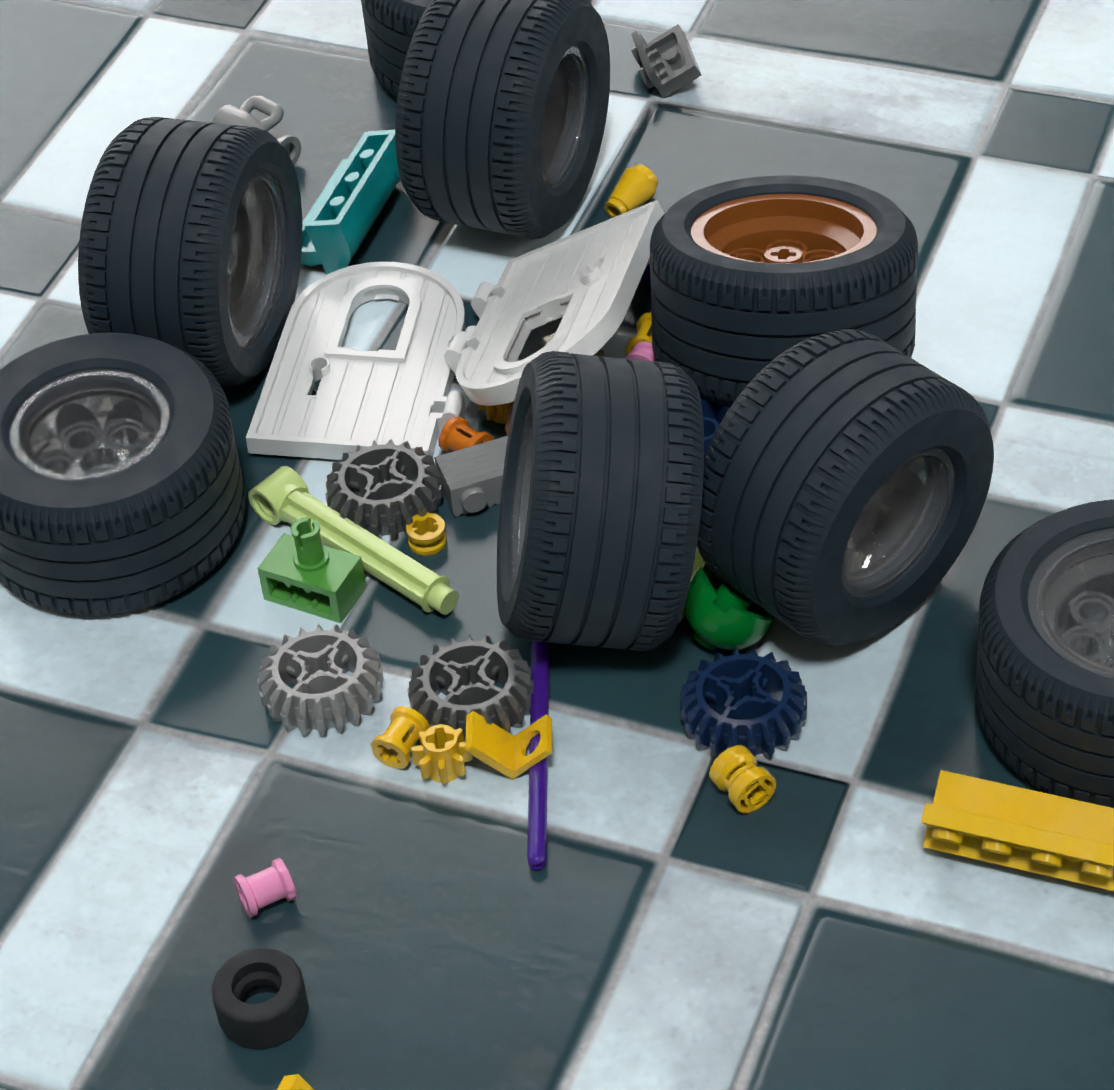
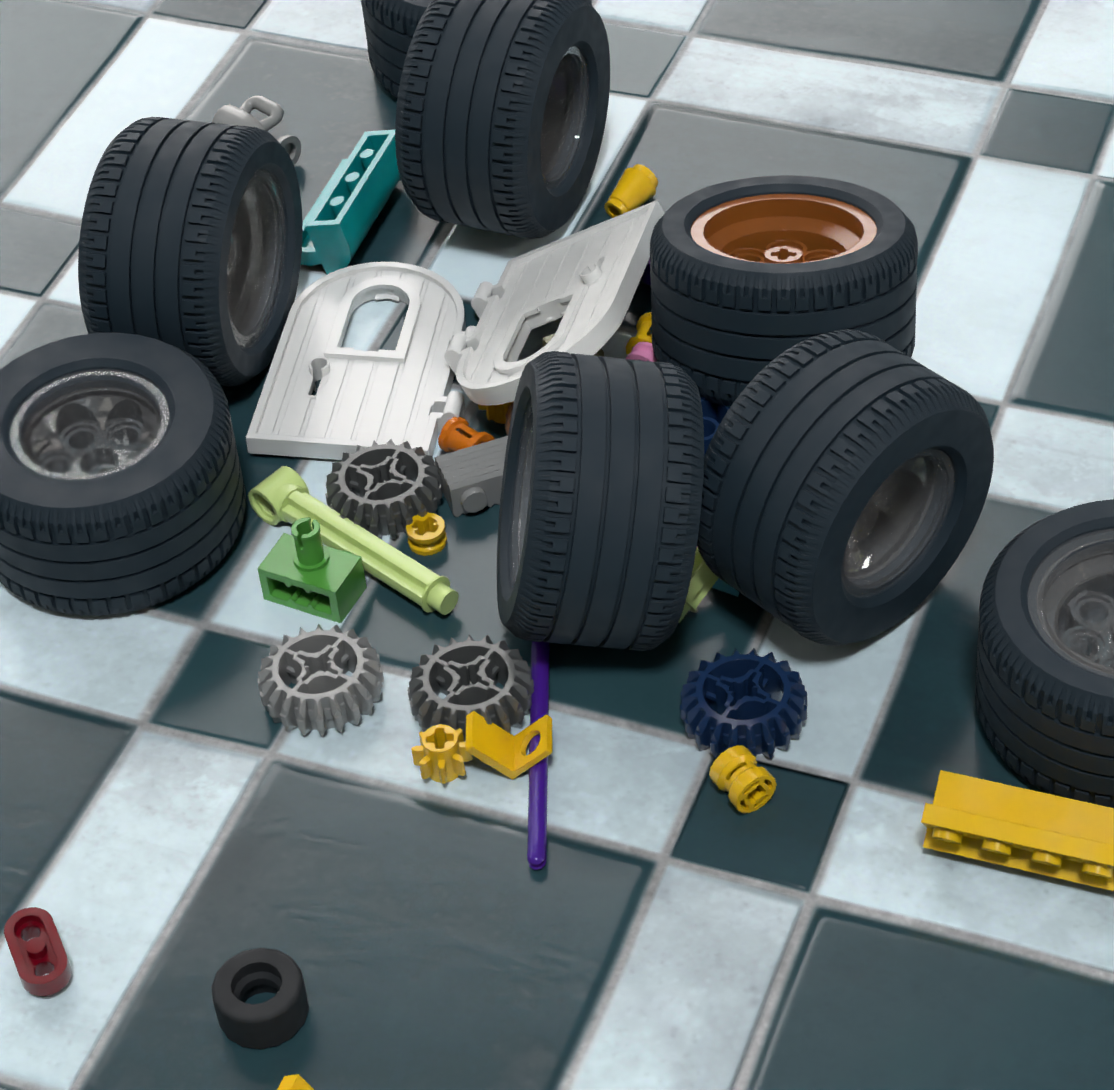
bright pink bush [233,857,297,918] -> none
yellow bush [371,706,430,769] -> none
dark grey bracket [631,24,702,98] -> none
green cylinder [683,564,776,651] -> none
none -> dark red plate [4,907,71,996]

